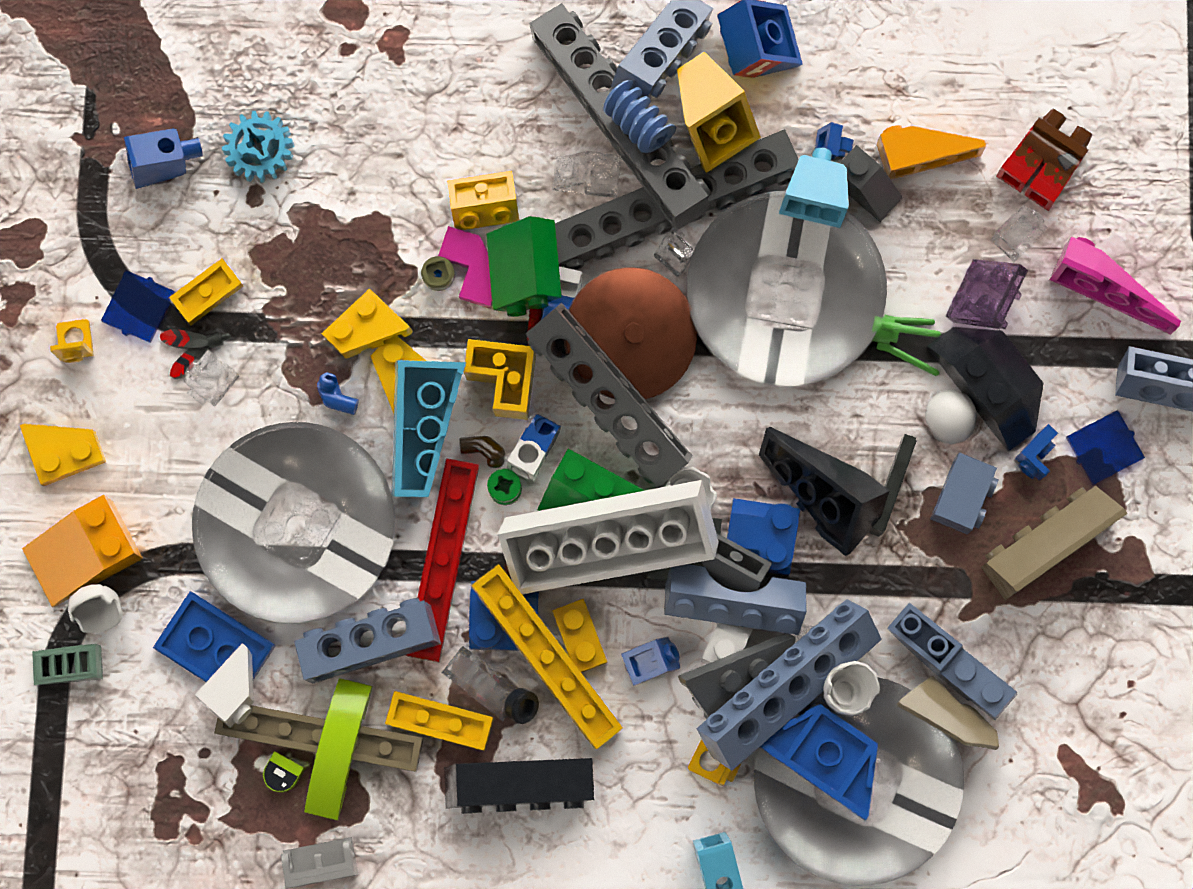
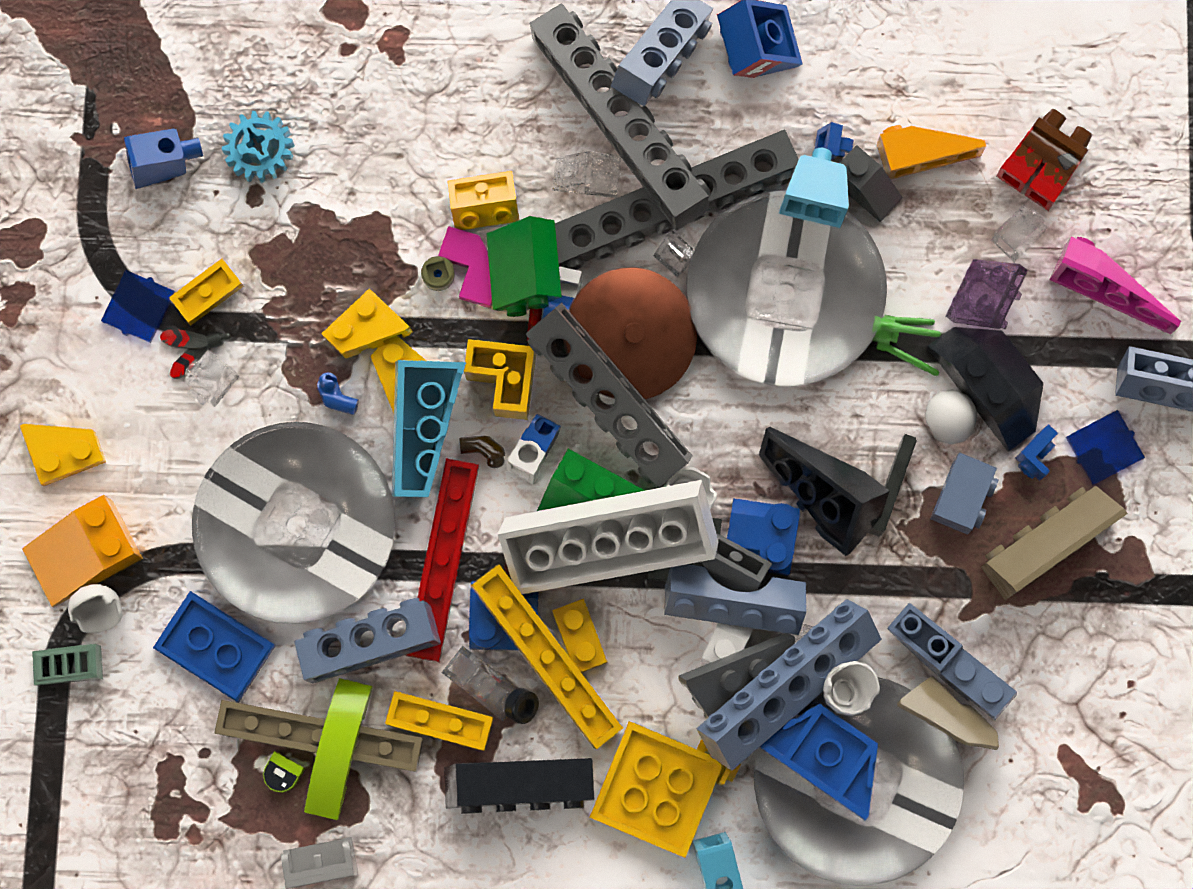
yellow bracket [50,319,94,363] -> none
white slope [195,643,254,728] -> none
green wheel [487,468,522,506] -> none
medium blue piece [603,80,676,153] -> none
bracket [621,637,680,686] -> none
yellow slope [677,52,761,173] -> none
none -> yellow plate [589,721,723,858]

